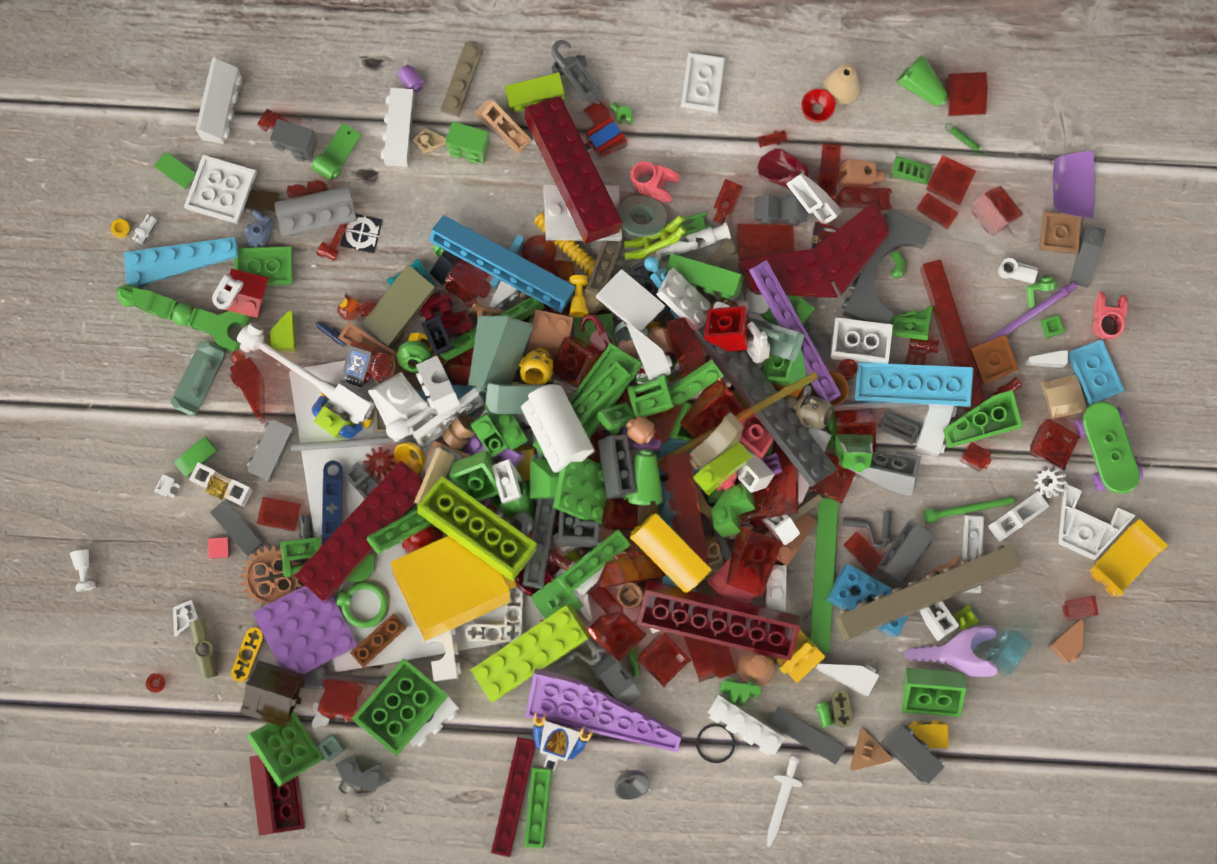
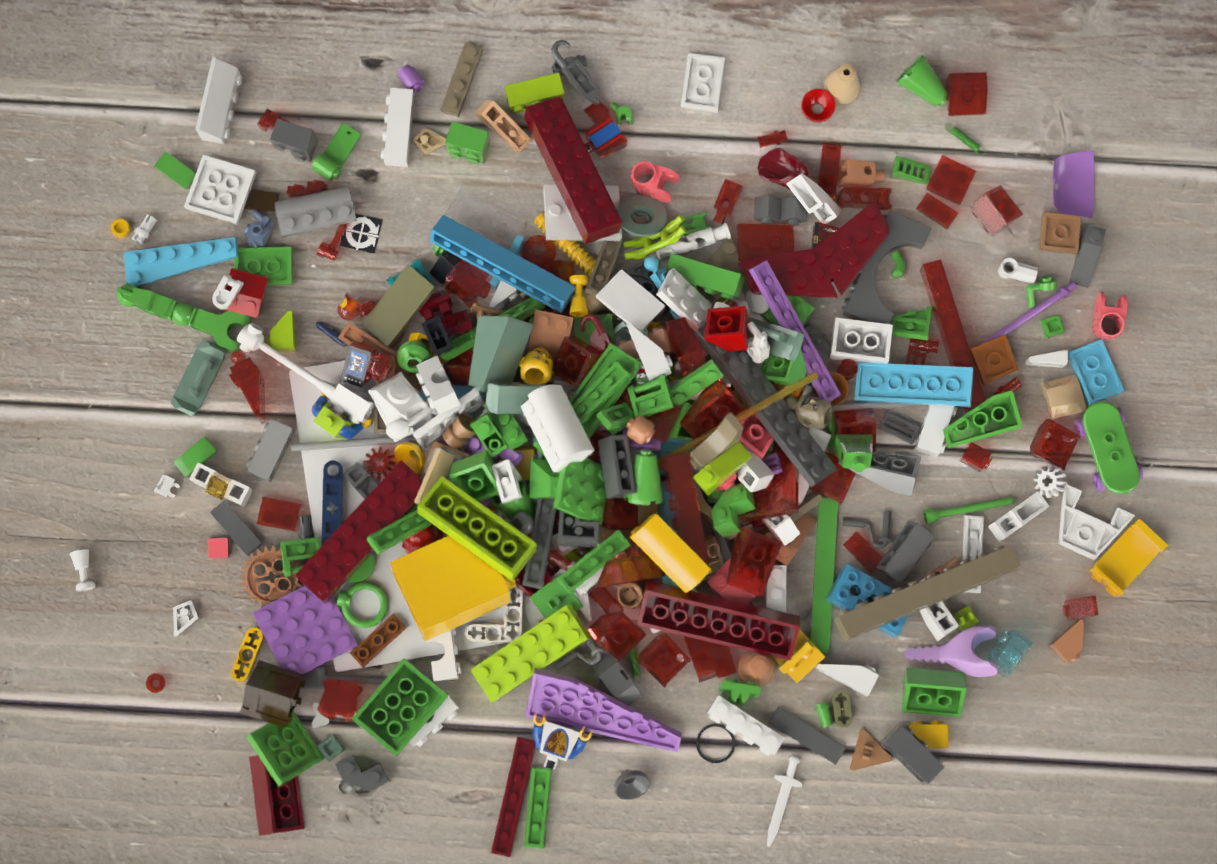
olive piece [189,618,218,679] -> none

